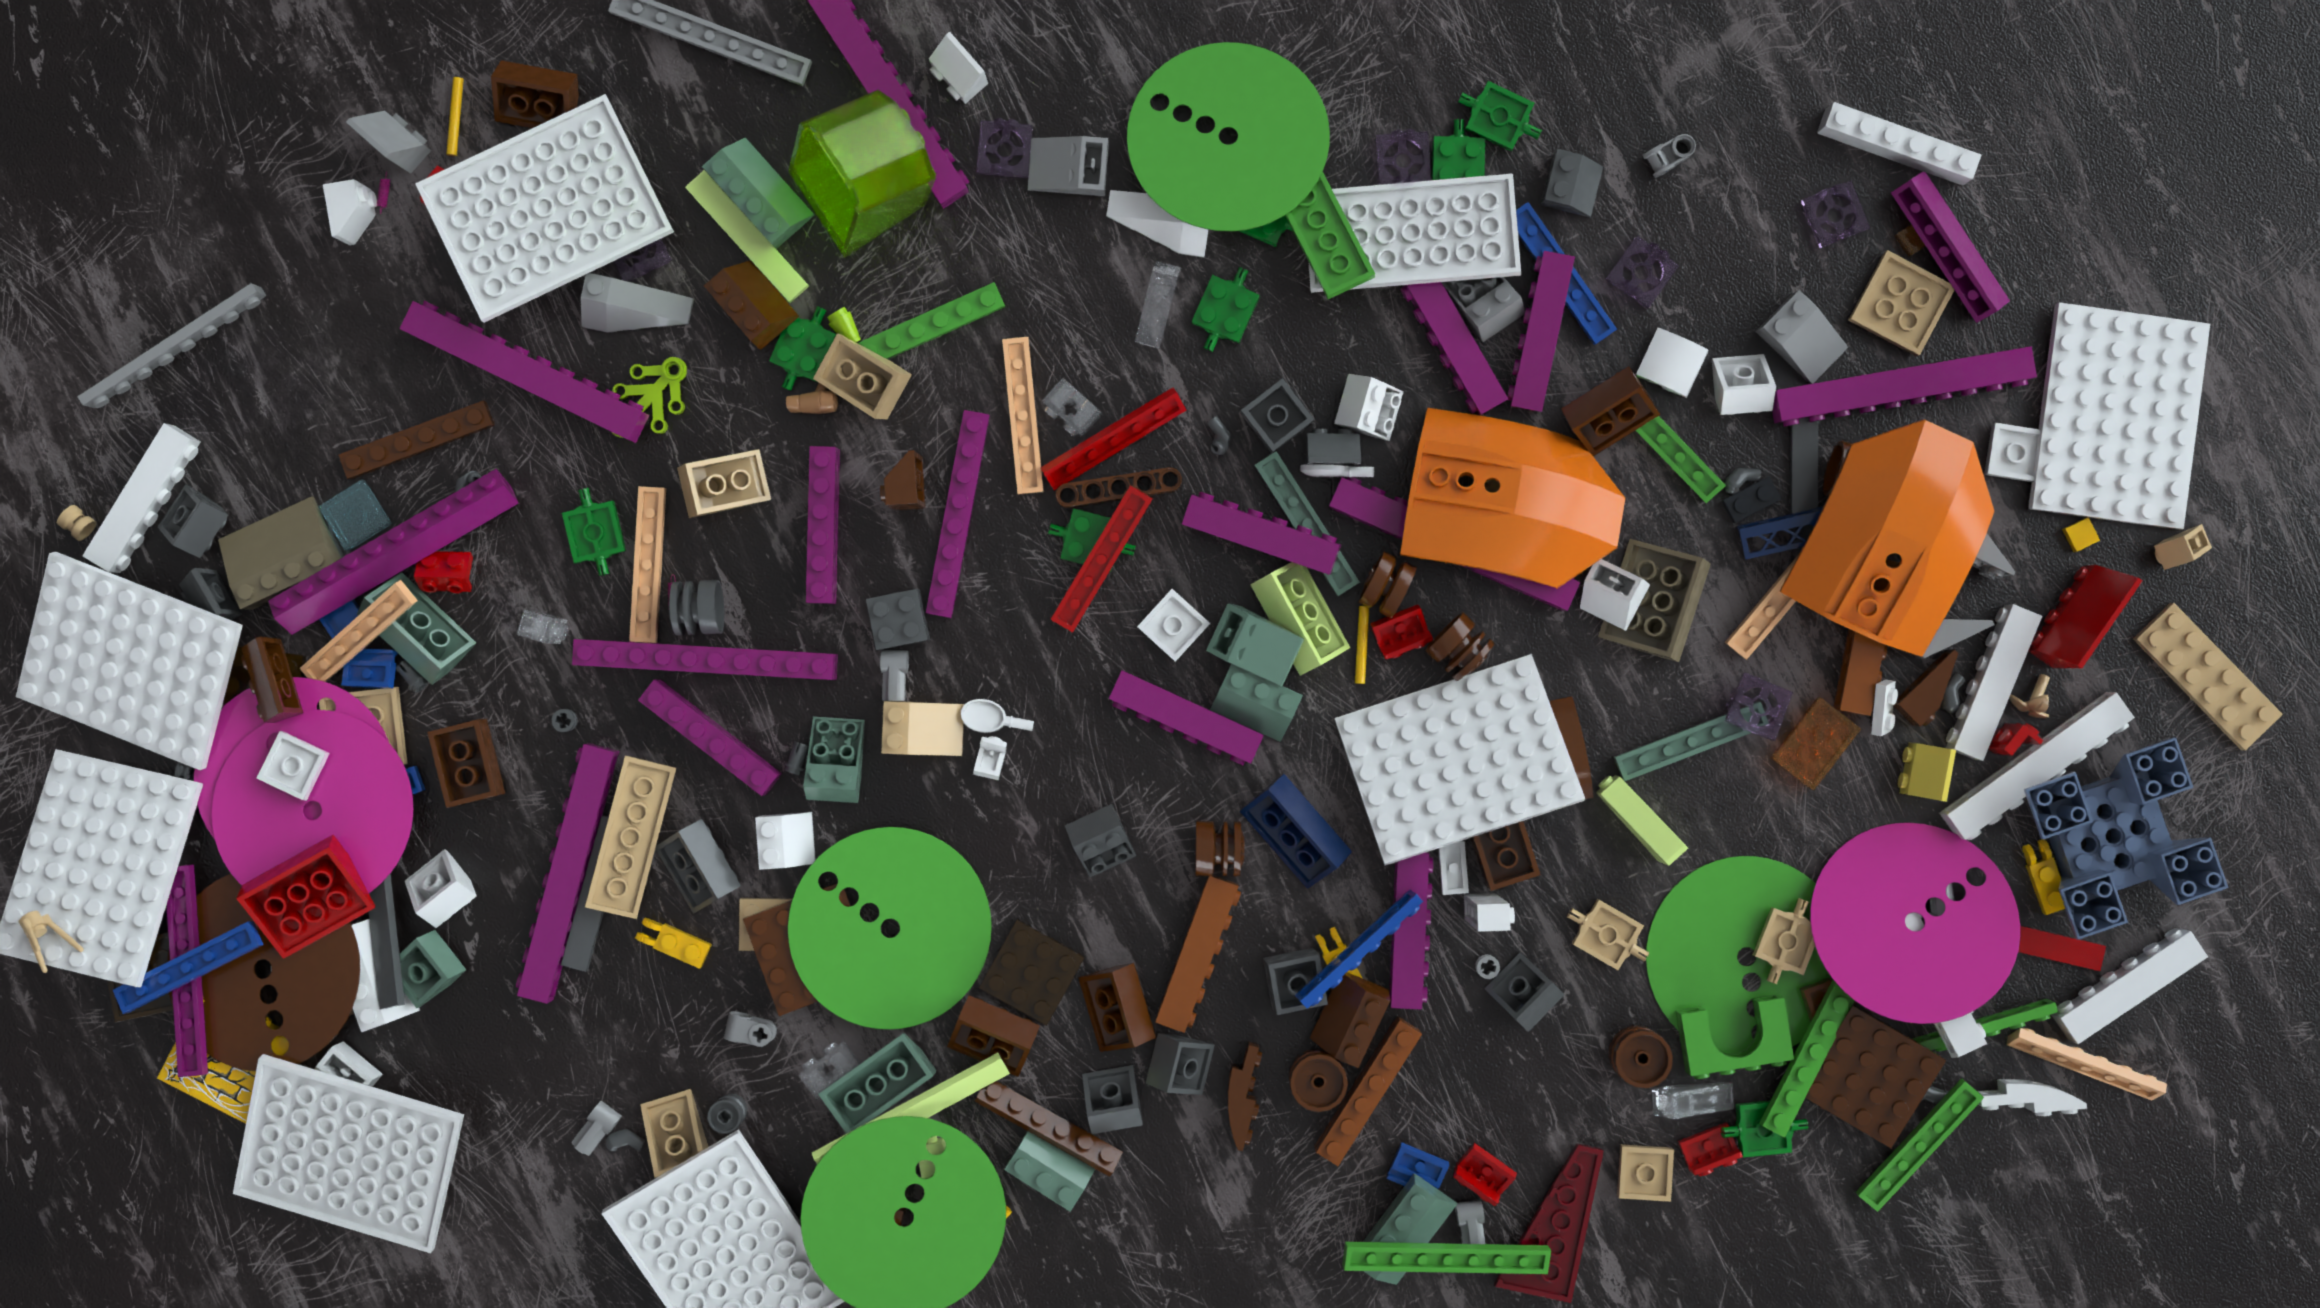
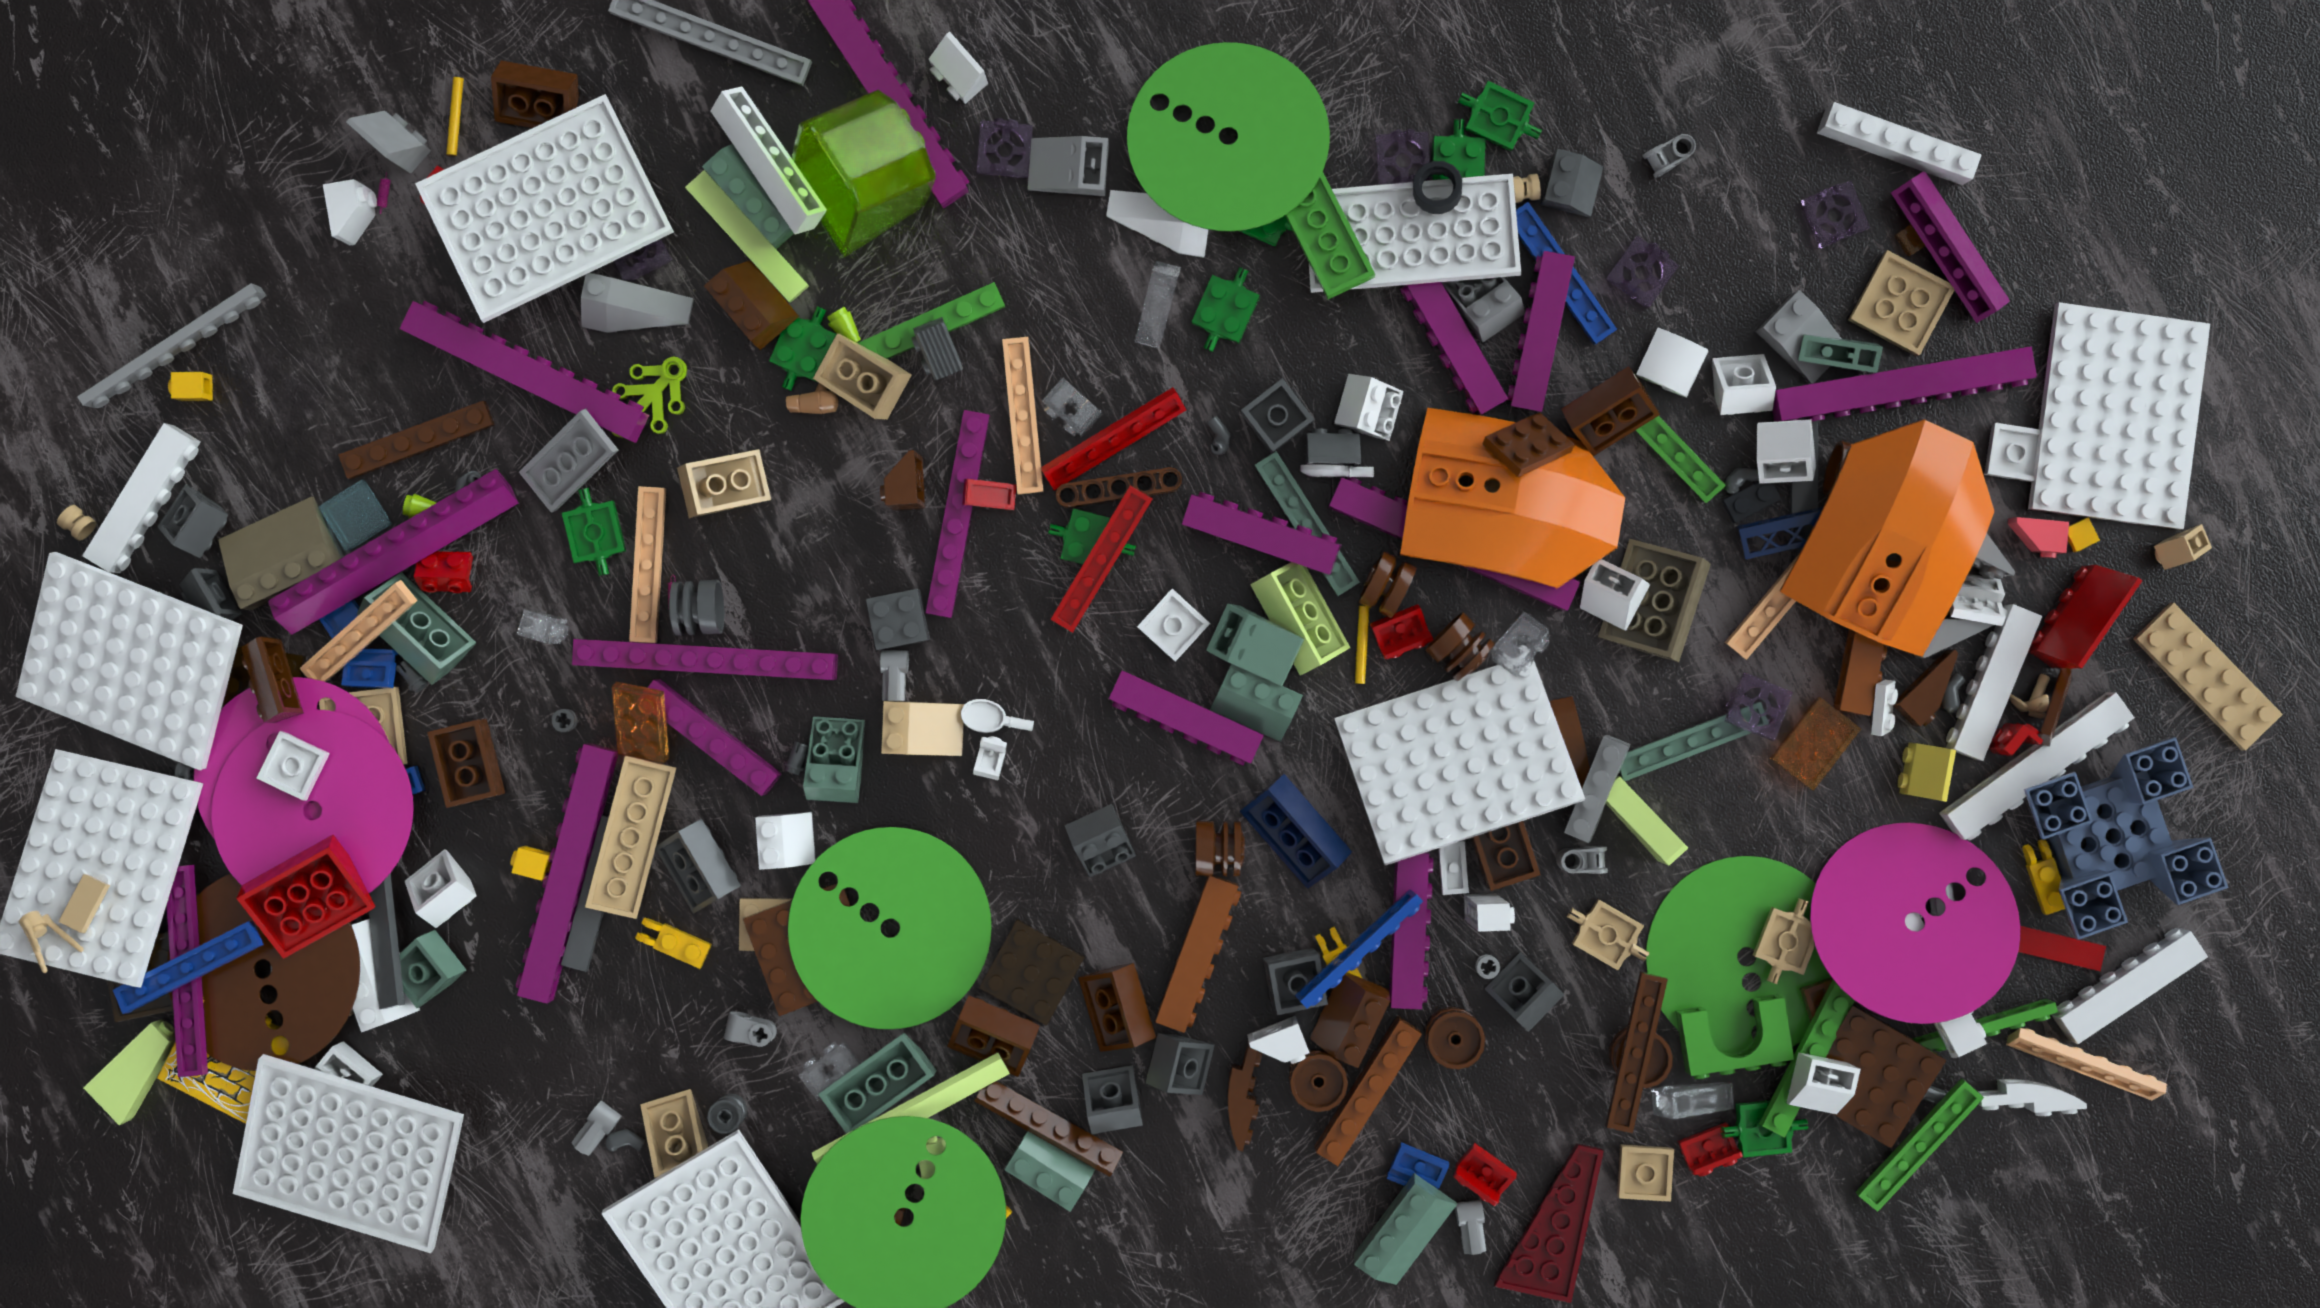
magenta brick [806,446,840,604] -> none
bright green plate [1342,1242,1551,1274] -> none
none -> tan tile [58,874,110,933]
none -> yellowish green slope [83,1019,176,1125]
none -> yellow brick [168,372,213,401]
none -> lime cone [403,494,437,519]
none -> yellow brick [510,846,552,881]
none -> light grey plate [519,409,618,513]
none -> clear orange plate [612,682,669,763]
none -> white brick [711,87,827,234]
none -> dark grey brick [911,317,963,380]
none -> red tile [962,479,1017,510]
none -> white slope [1247,1016,1309,1064]
none -> black tyre [1413,161,1462,214]
none -> reddish brown wheel [1424,1007,1485,1070]
none -> reddish brown plate [1482,412,1575,477]
none -> clear brick [1492,612,1550,677]
none -> tan wheel [1513,174,1541,203]
none -> light grey piece [1556,846,1608,874]
none -> light grey arch [1564,734,1631,843]
none -> reddish brown plate [1605,972,1668,1133]
none -> white slope [1757,420,1816,484]
none -> white slope [1787,1052,1861,1114]
none -> sand green slope [1798,334,1883,373]
none -> white slope [1949,574,2006,626]
none -> coral slope [2008,517,2069,558]
none -> reddish brown tile [2040,668,2073,747]

